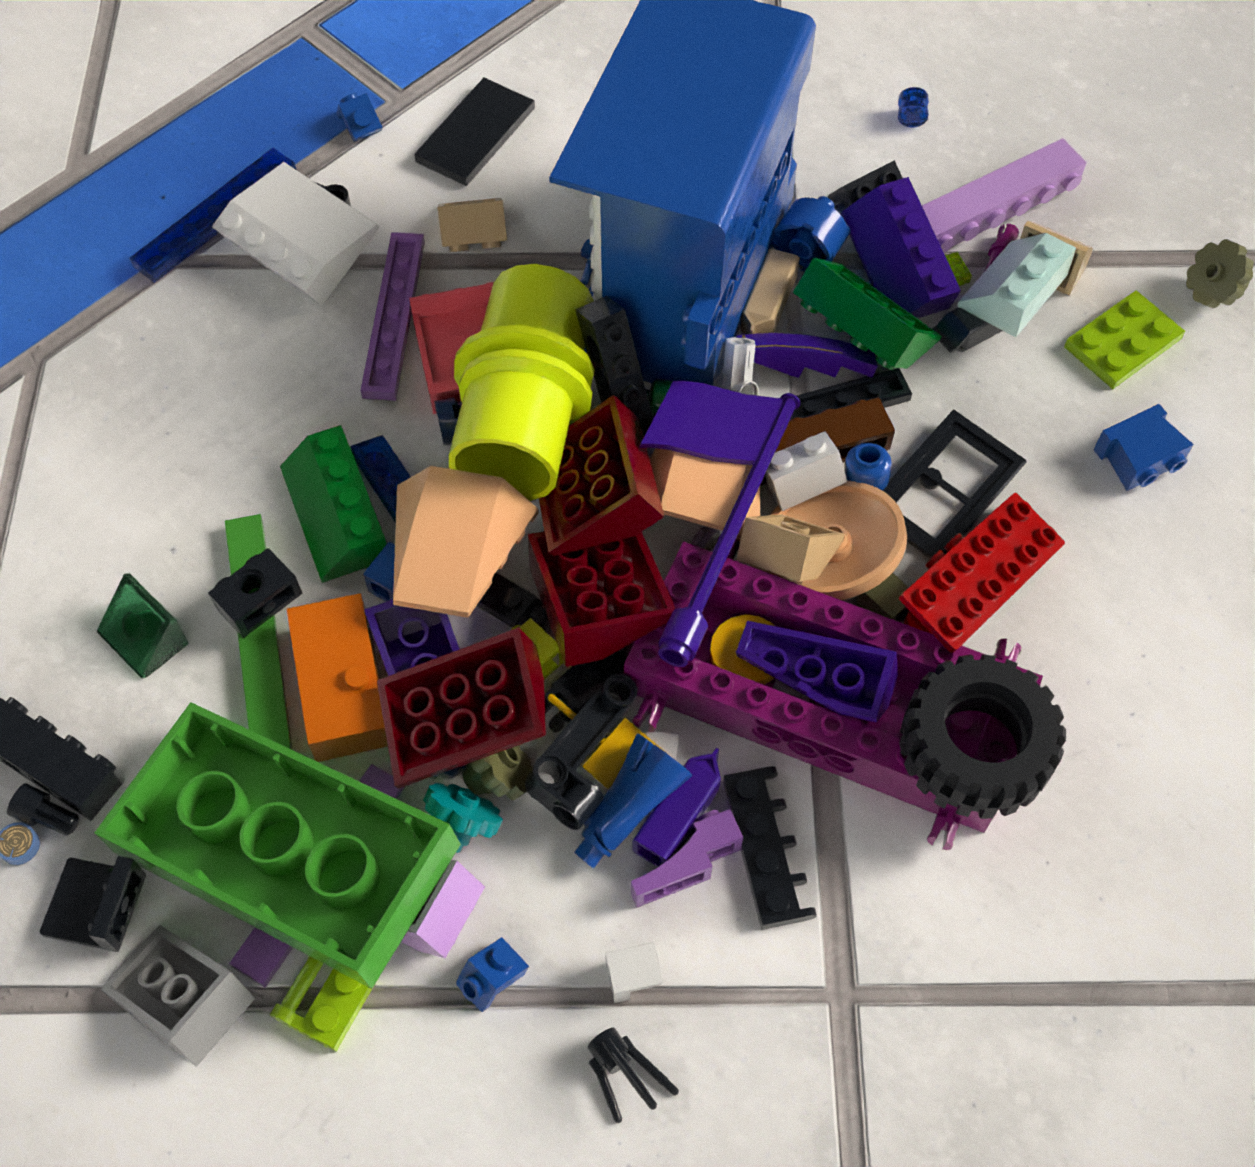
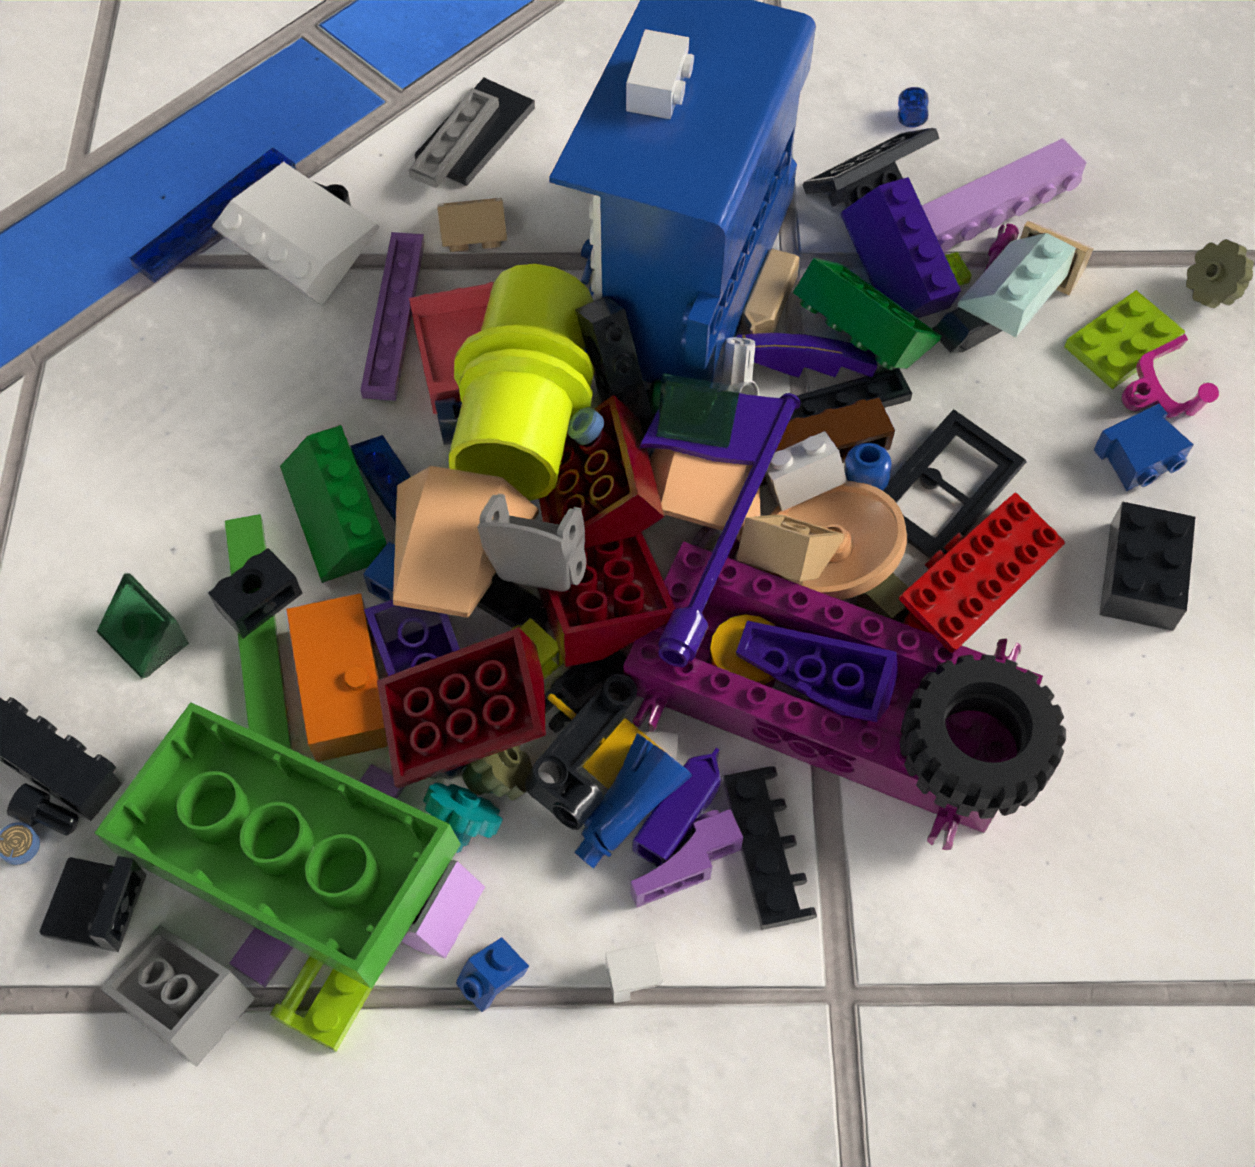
blue bracket [336,93,383,142] -> none
black plant [587,1027,679,1123] -> none
blue brick [772,196,850,272] -> none
none -> light grey tile [408,88,499,188]
none -> light grey piece [477,493,586,592]
none -> tile [568,407,604,445]
none -> white brick [626,29,694,119]
none -> clear green slope [656,374,739,448]
none -> black tile [802,128,940,194]
none -> black brick [1099,501,1196,631]
none -> dark pink piece [1121,334,1219,418]

